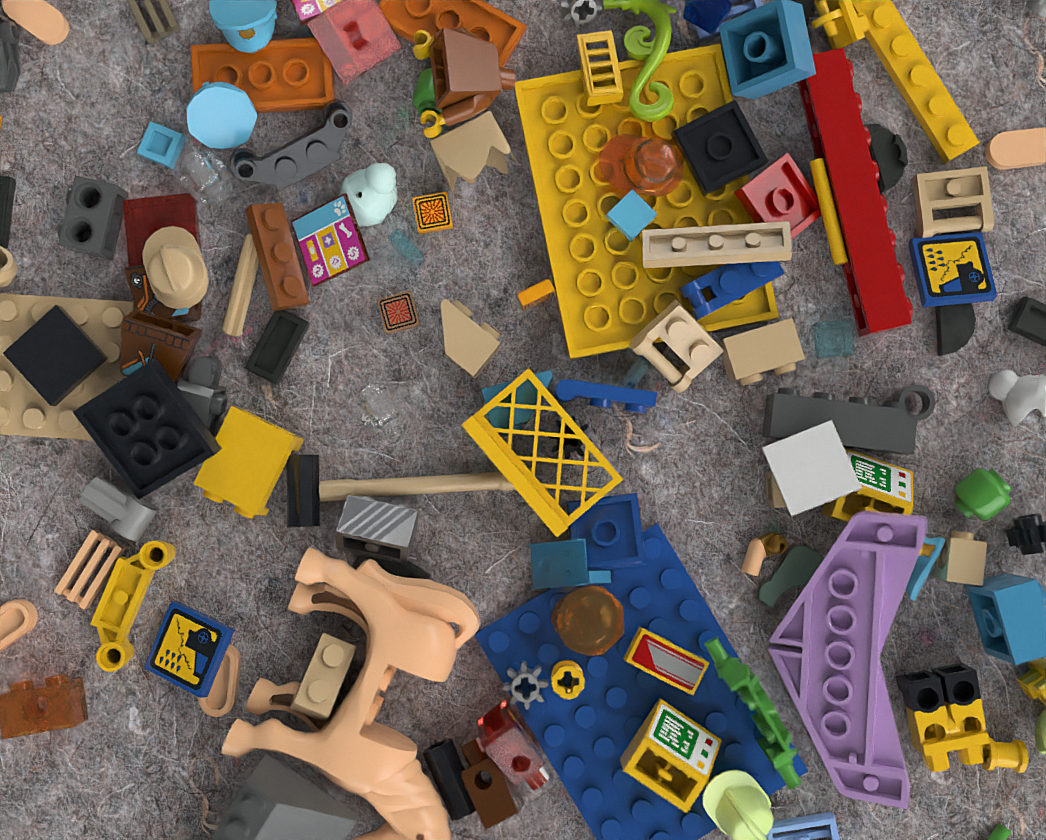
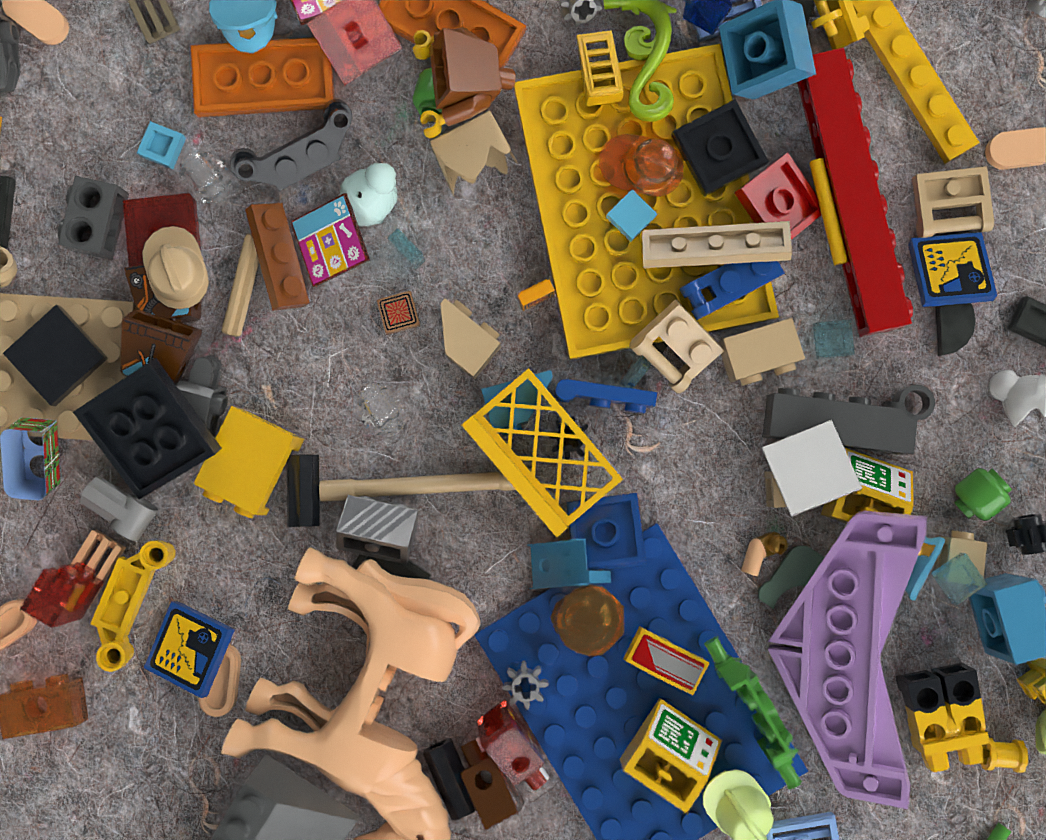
medium azure hat [186,82,258,149] -> none
pearl dark grey tile [244,310,310,385] -> none
tan brick [289,633,357,722] -> none
tile [412,192,453,235] -> none
yellow bush [551,660,585,699] -> none
pearl dark grey tile [863,124,908,194] -> none
none -> light blue piece [0,417,60,500]
none -> clear red brick [20,562,104,628]
none -> clear light blue tile [931,553,988,605]

